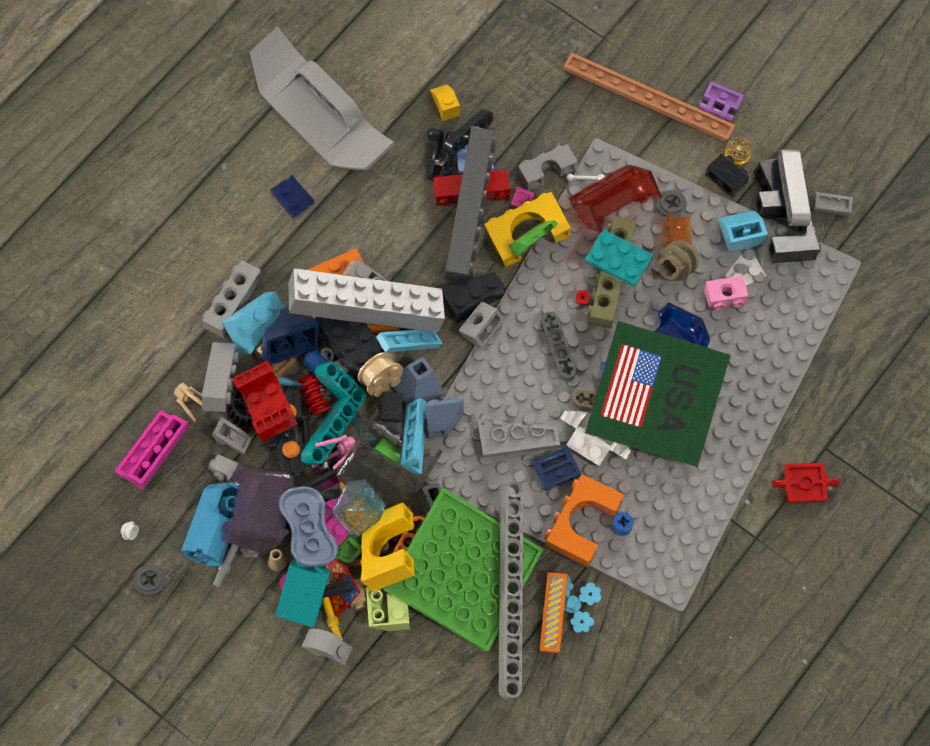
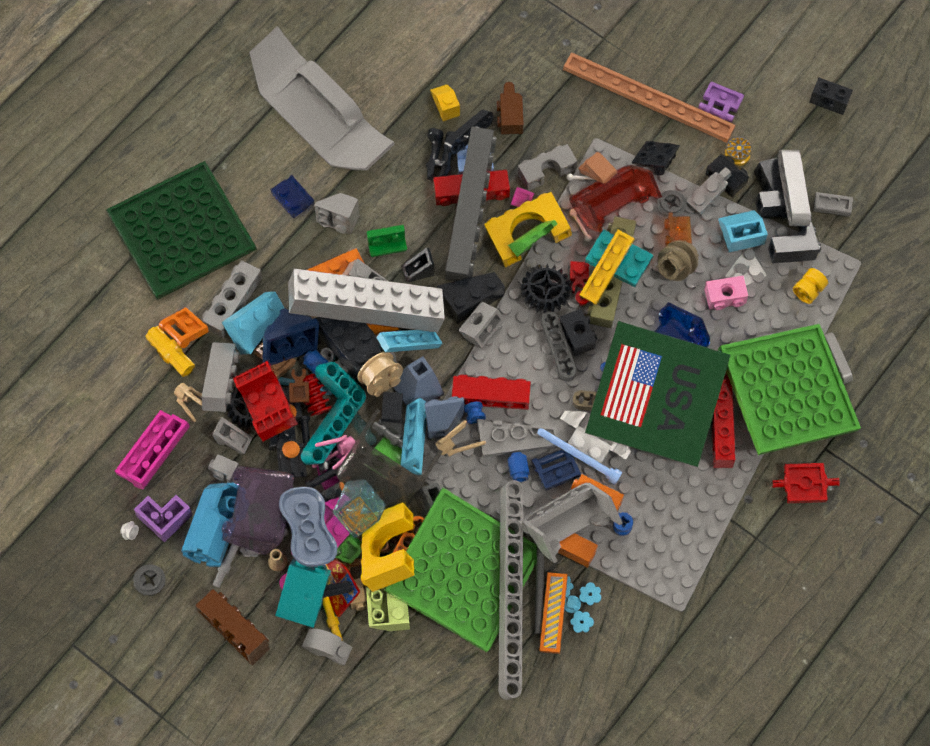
none -> dark green tile [106,161,257,300]
none -> medium lavender brick [134,495,192,542]
none -> yellow piece [145,326,195,377]
none -> orange plate [158,307,209,348]
none -> reddish brown wedge [195,589,270,666]
none -> reddish brown plate [289,369,309,403]
none -> light grey slope [314,193,359,234]
none -> green bracket [367,225,407,257]
none -> black slope [402,248,435,282]
none -> tan plant [435,421,486,457]
none -> red brick [452,374,531,410]
none -> blue wheel [464,402,486,424]
none -> reddish brown hinge [497,82,524,134]
none -> blue brick [507,452,530,482]
none -> black gear [520,263,572,313]
none -> light grey windscreen [523,483,622,563]
none -> dark grey bar [534,546,544,634]
none -> light blue piece [537,428,622,485]
none -> black brick [560,309,598,356]
none -> hinge [570,209,592,242]
none -> red plate [570,261,589,294]
none -> nougat slope [578,152,617,184]
none -> yellow tile [580,229,635,305]
none -> black hinge [632,141,680,176]
none -> light grey hinge [687,167,732,215]
none -> red brick [711,372,736,468]
none -> bright green plate [718,324,861,455]
none -> yellow wheel [793,268,828,304]
none -> black brick [809,77,853,115]
none -> light grey beam [824,332,853,384]

